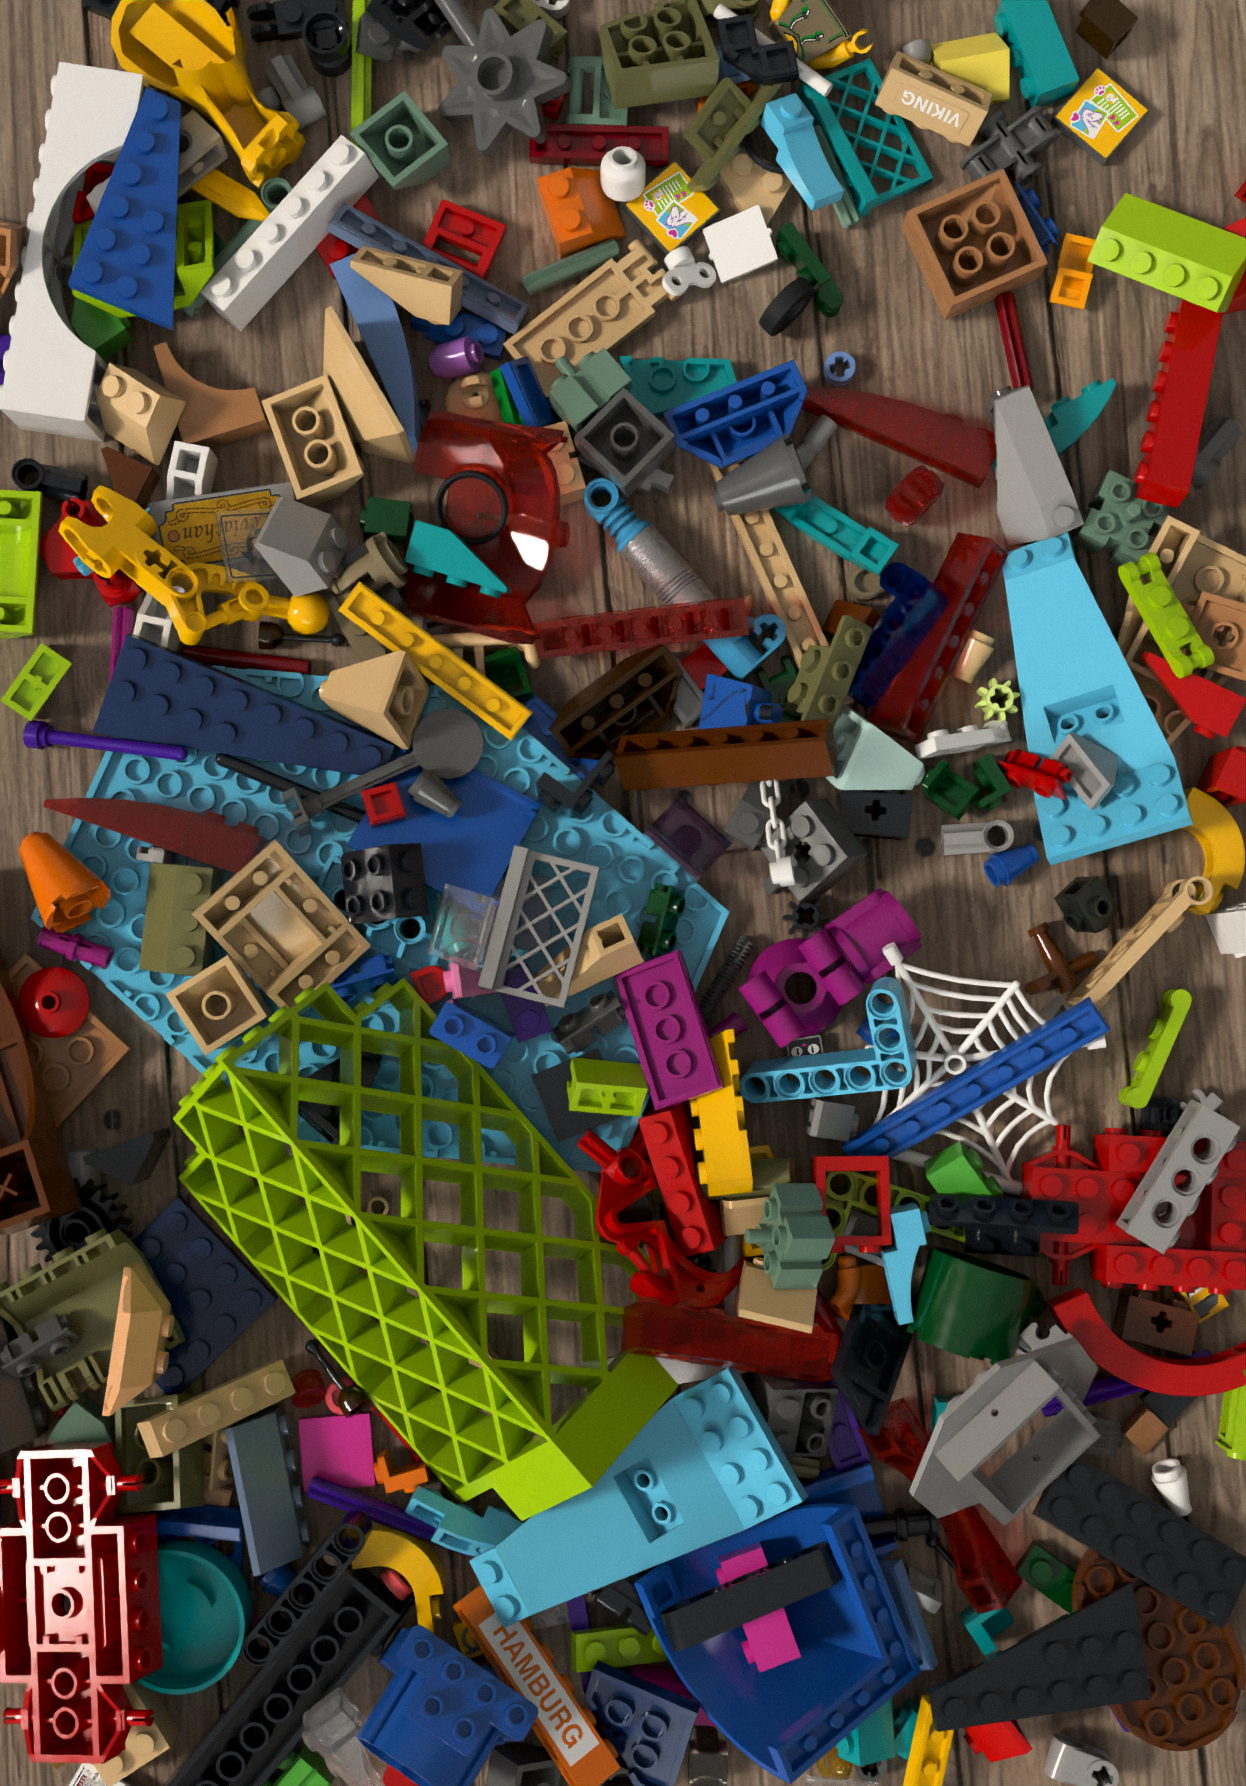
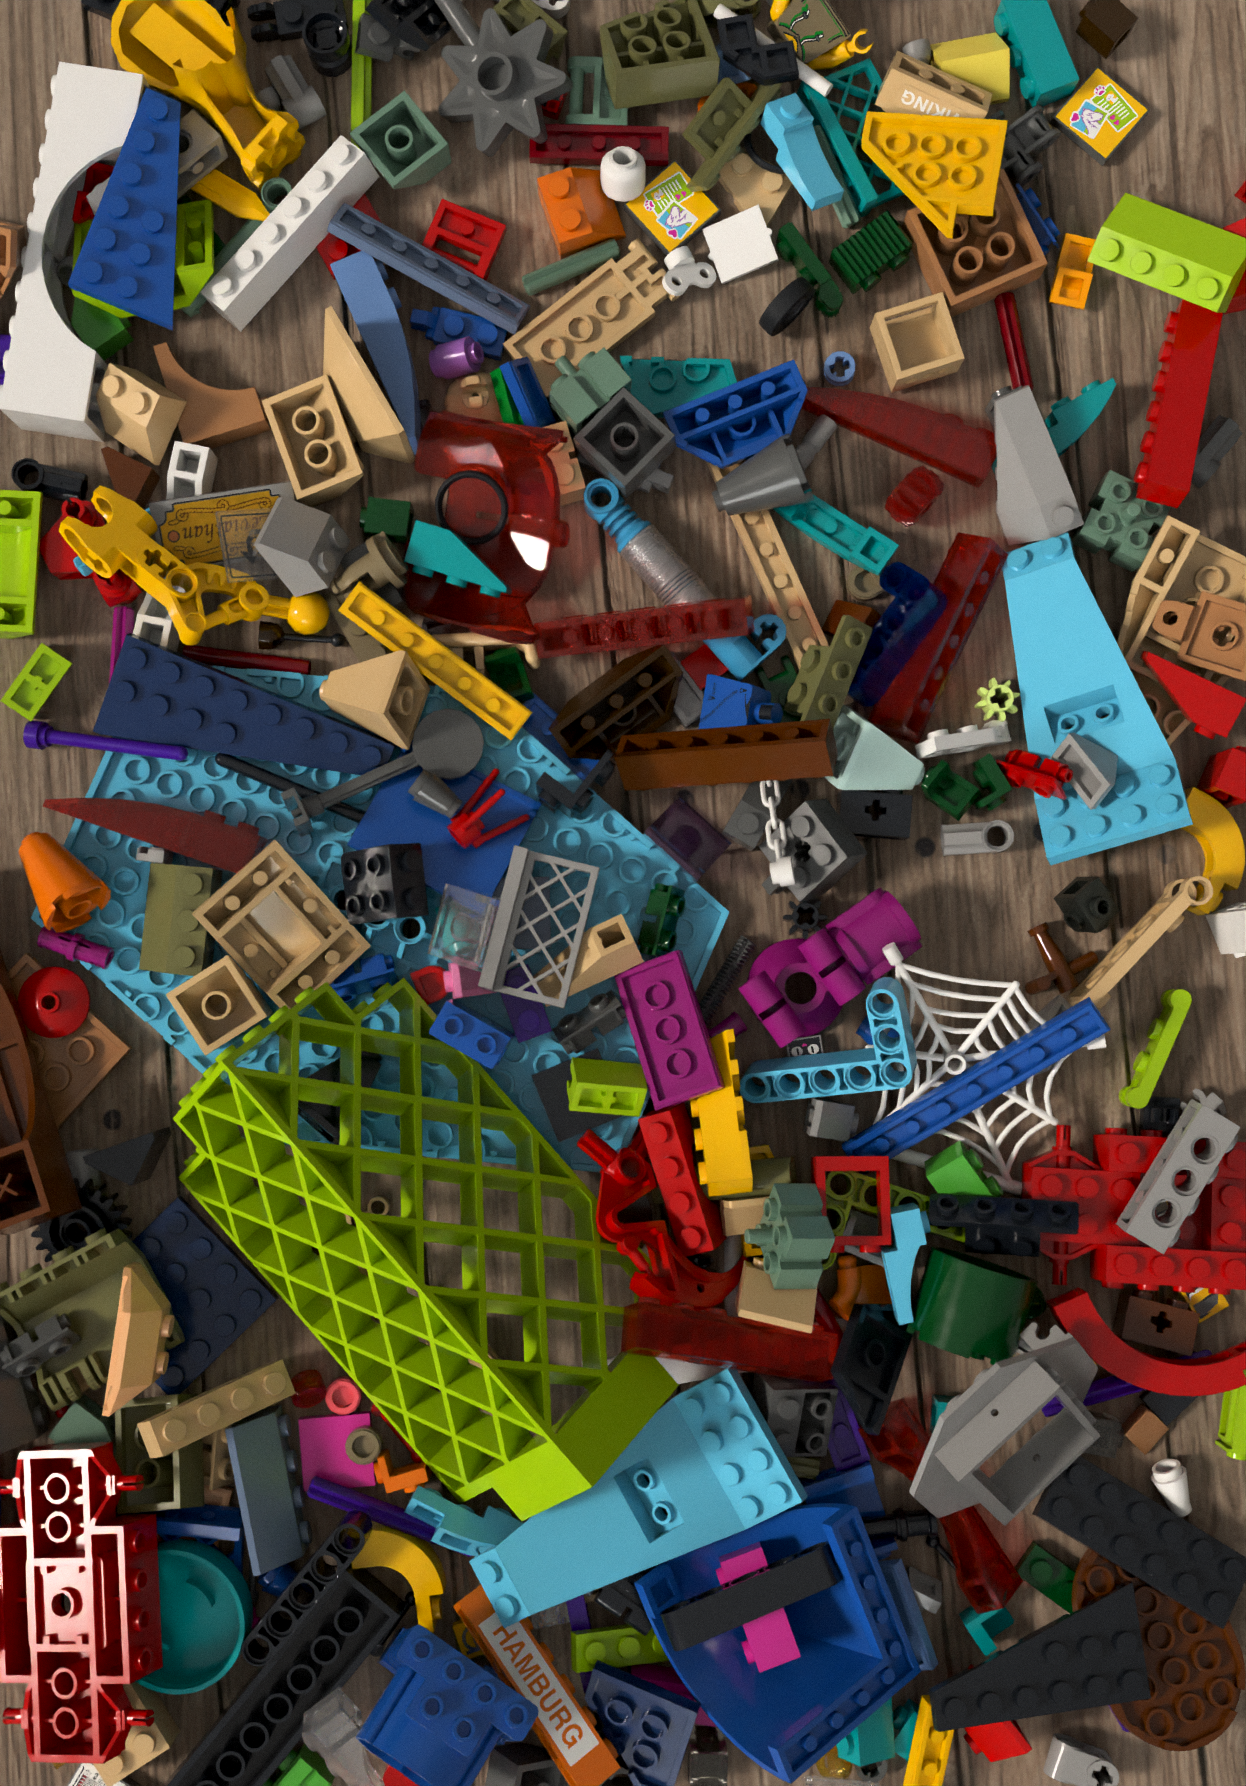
hinge [305,1339,370,1418] -> none
tan slope [350,245,463,325] -> none
red tile [361,782,406,828] -> none
coral tile [380,1567,413,1601] -> none
tan cone [952,629,995,684] -> none
blue cone [984,843,1039,887] -> none
lime plate [1118,552,1215,679] -> none
none -> dark tan tile [345,1425,383,1465]
none -> red plant [447,768,530,849]
none -> dark green brick [829,210,913,294]
none -> yellow wing [861,111,1008,239]
none -> tan piece [870,292,965,393]

